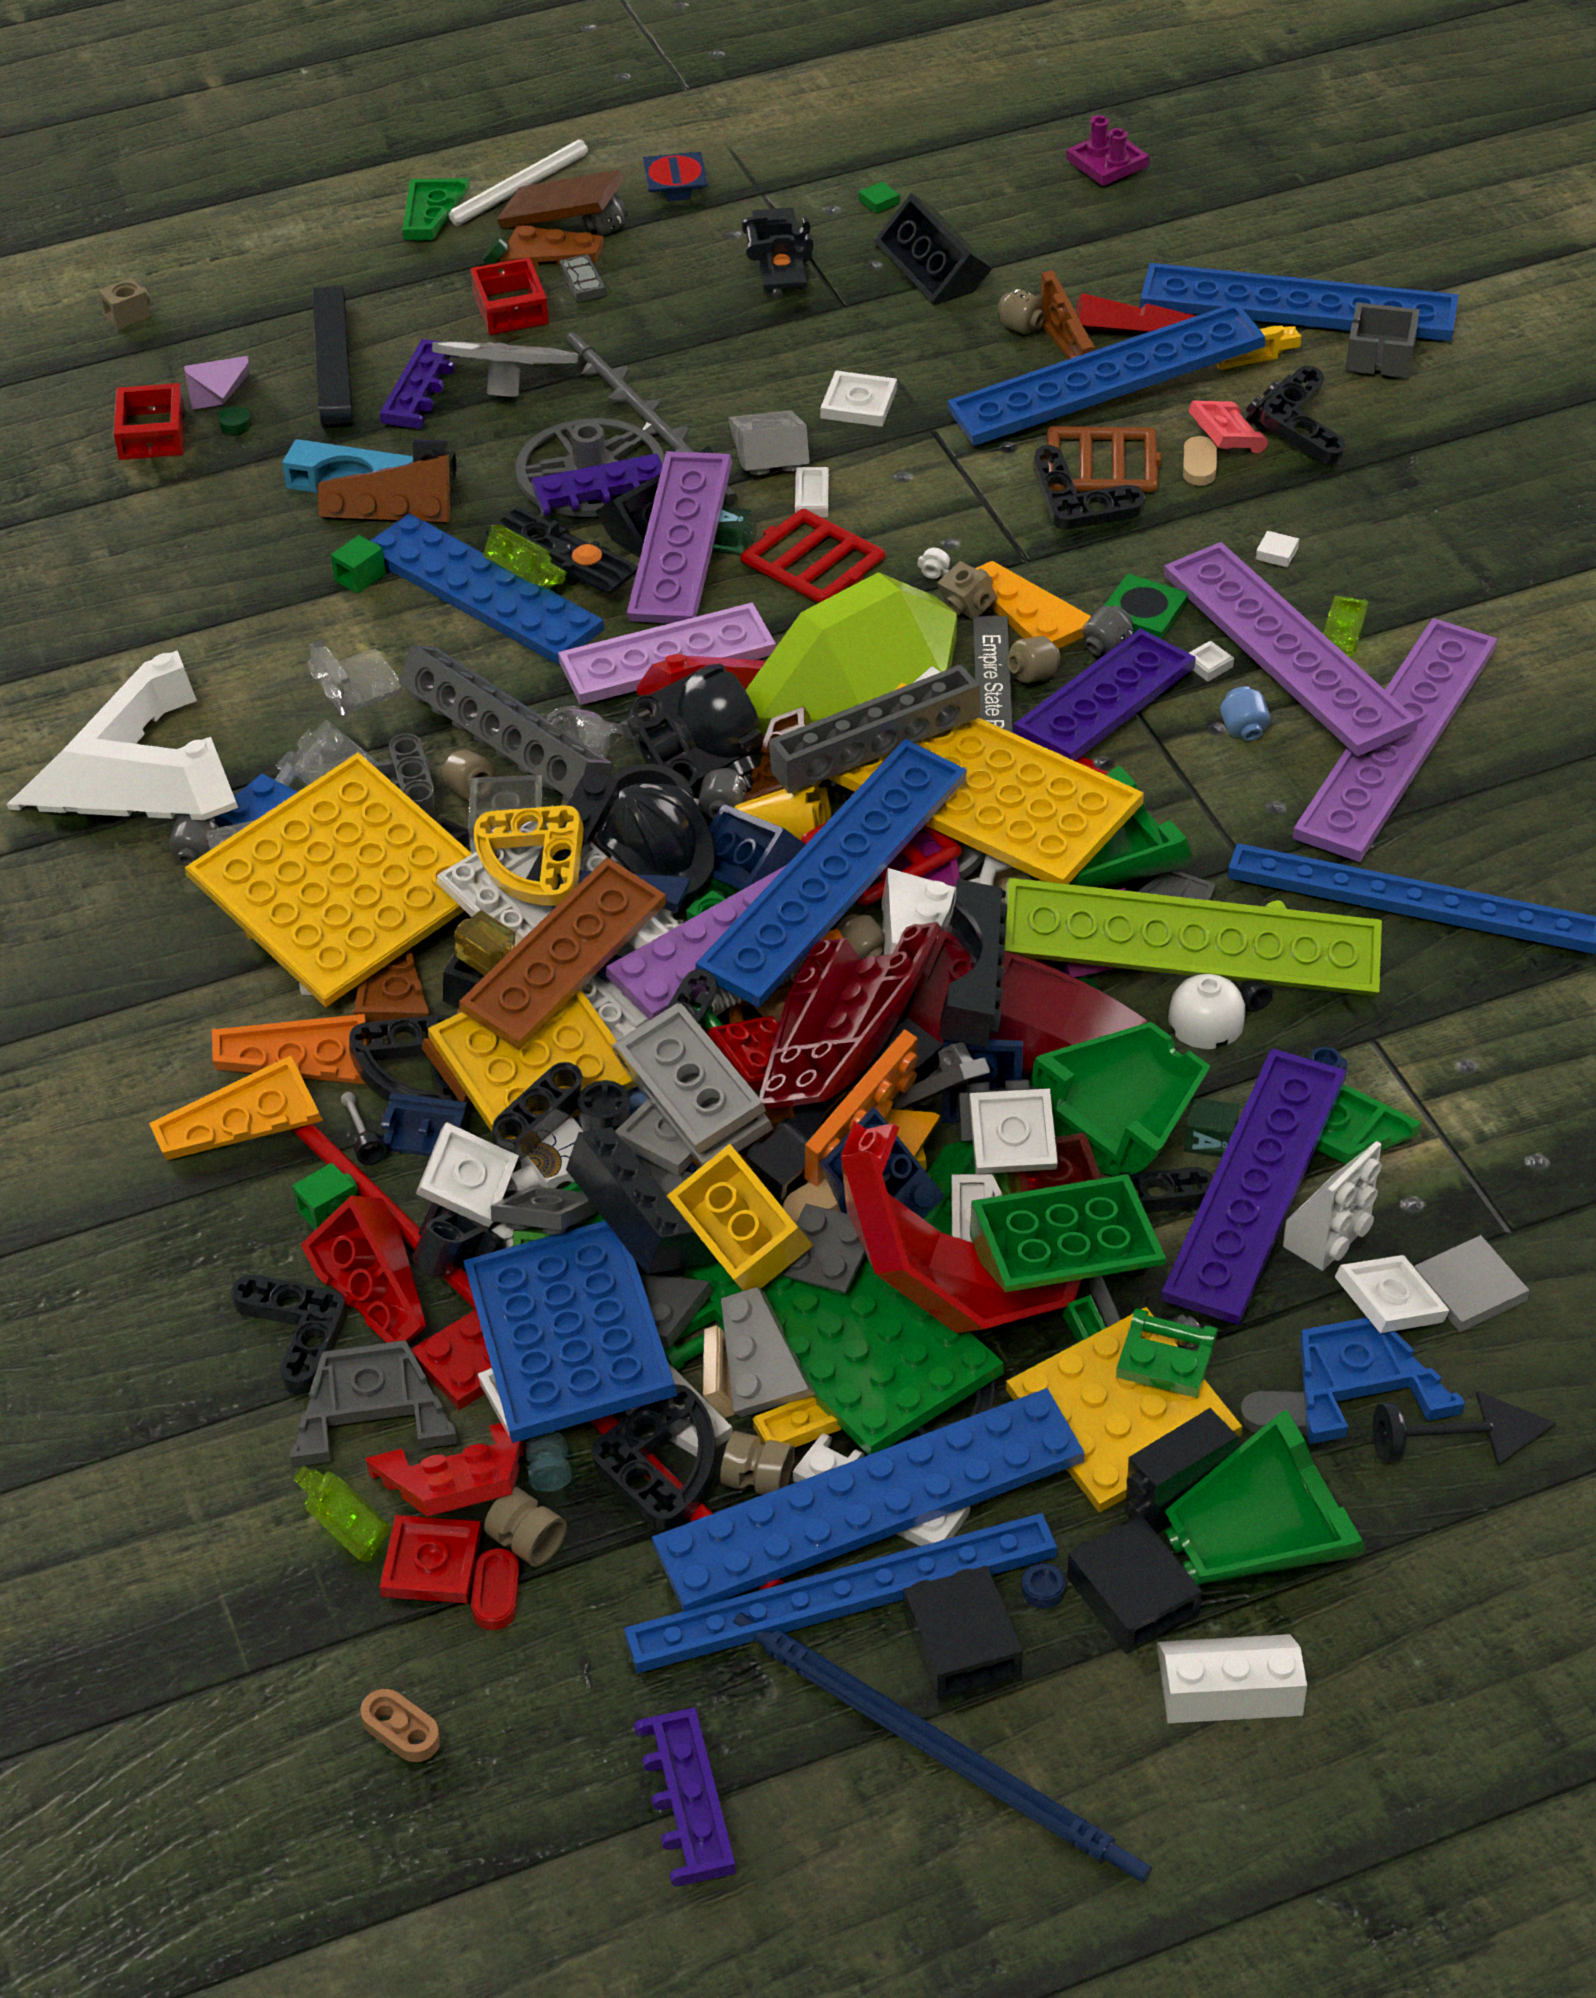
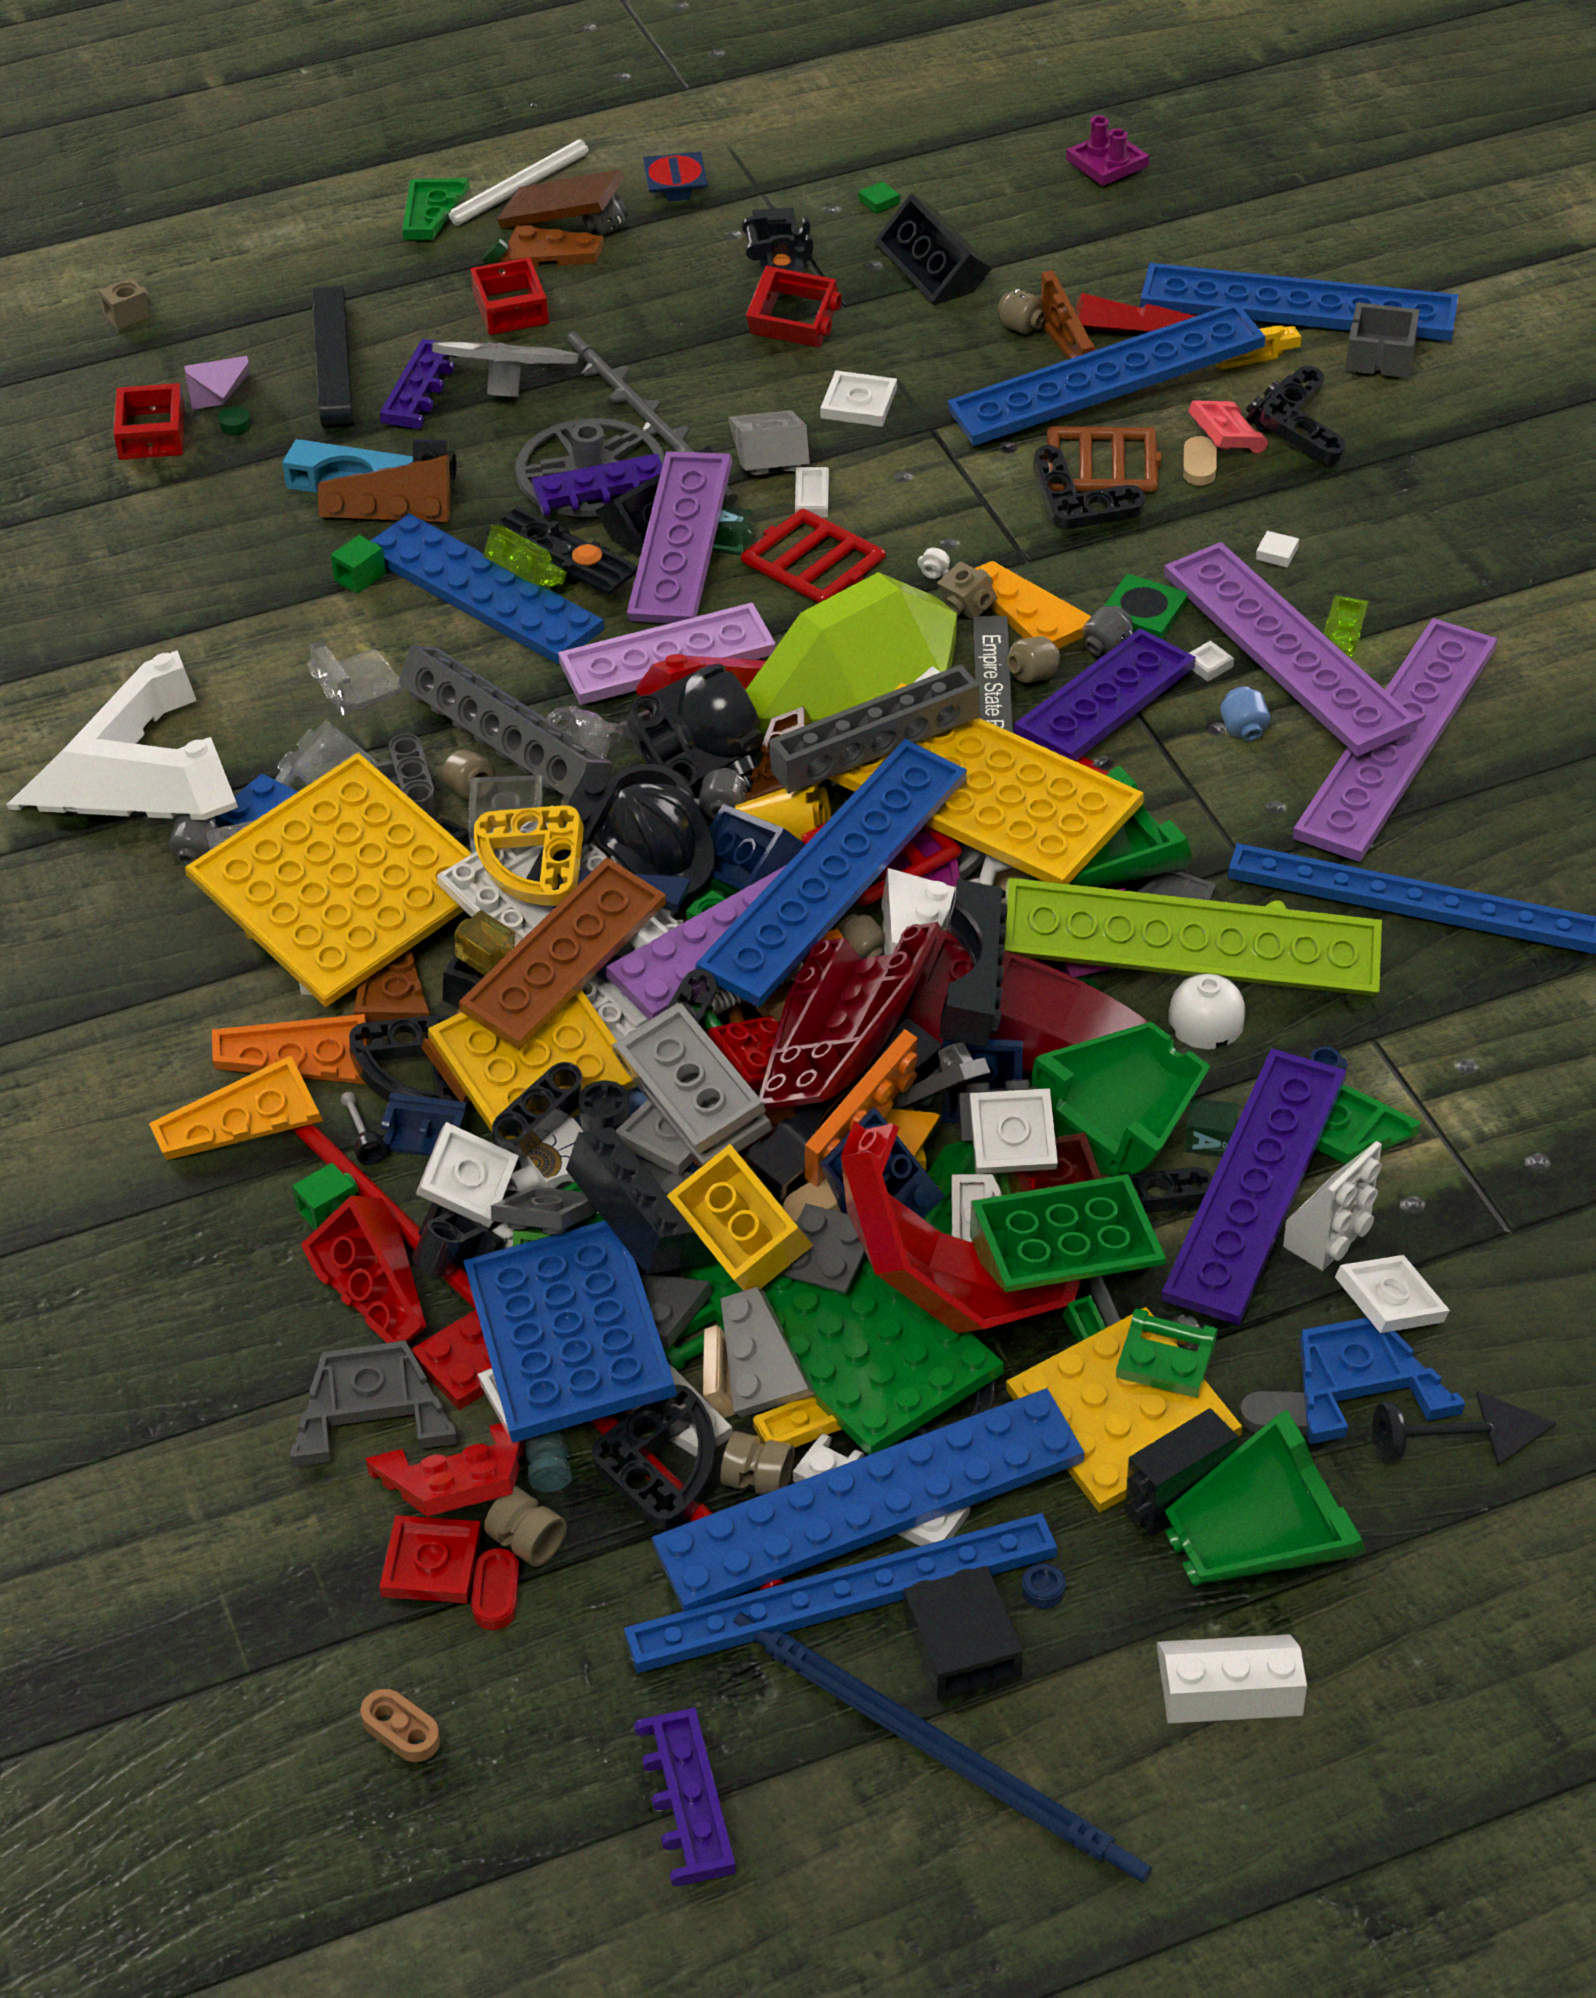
black beam [231,1275,347,1394] -> none
clear neon green hinge [293,1466,393,1562] -> none
tile [559,254,606,303] -> none
black brick [1067,1516,1202,1655] -> none
black hinge [1235,981,1273,1012] -> none
light grey tile [1414,1235,1529,1332] -> none
none -> red window [746,266,842,348]

